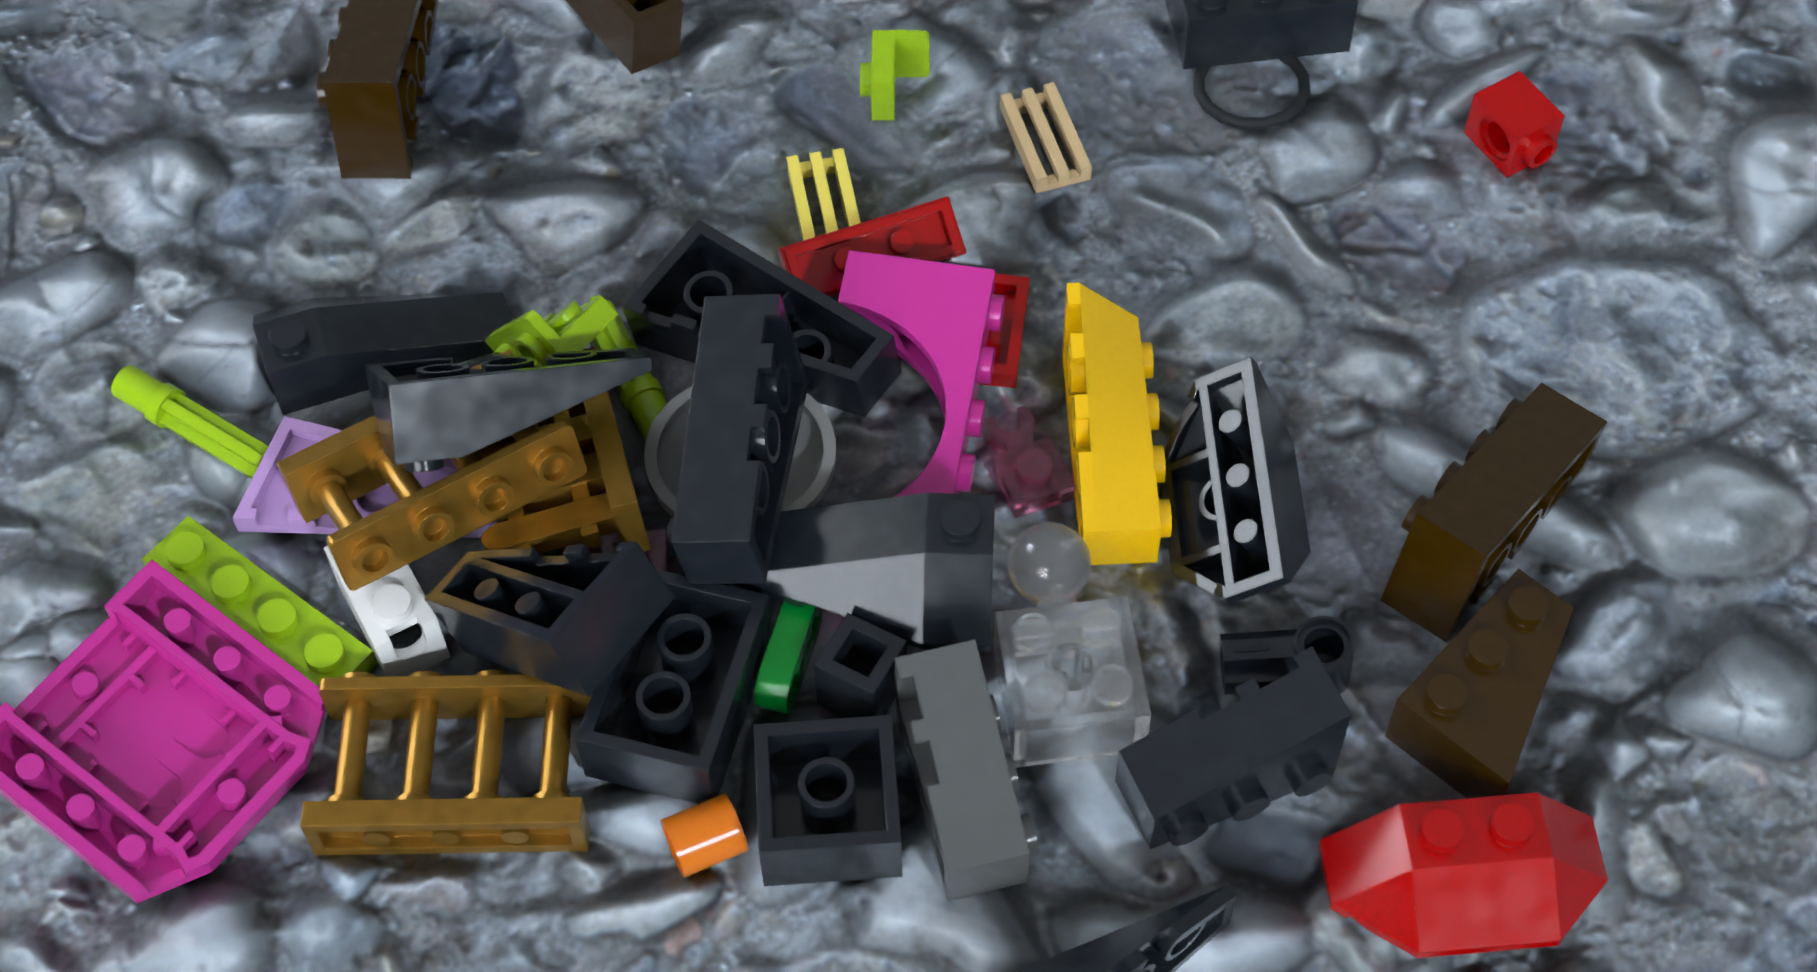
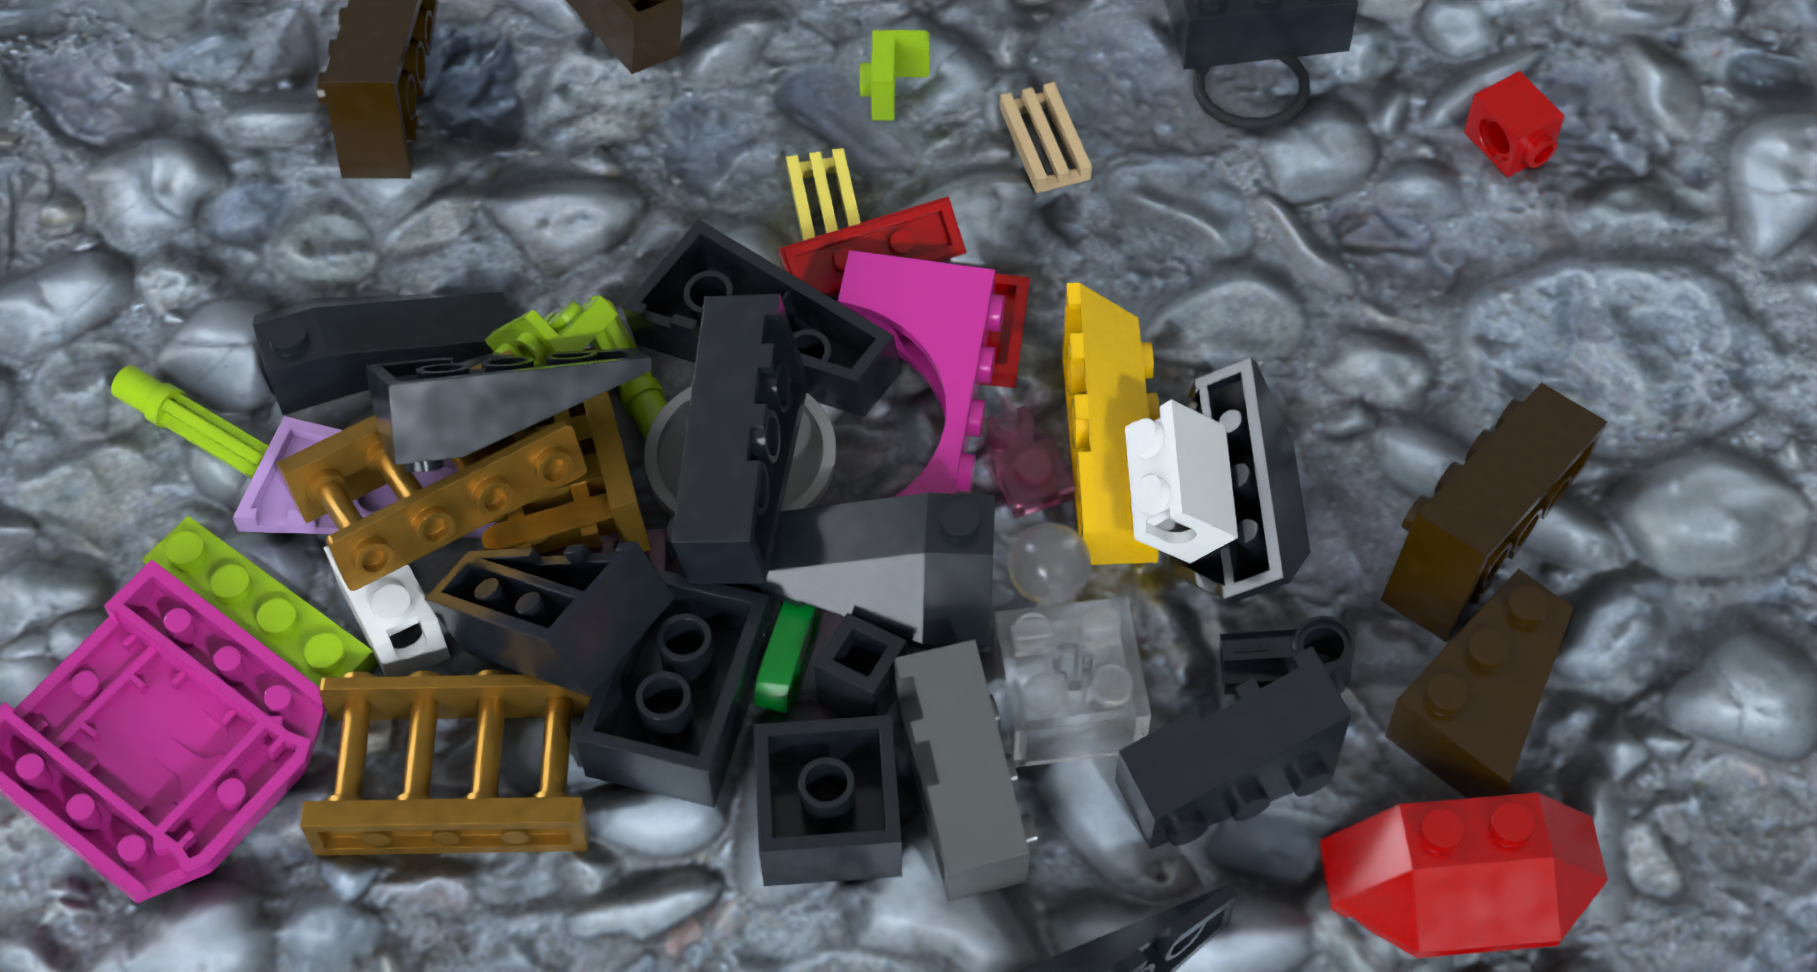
orange beam [660,793,748,878] -> none
none -> white brick [1125,399,1238,563]

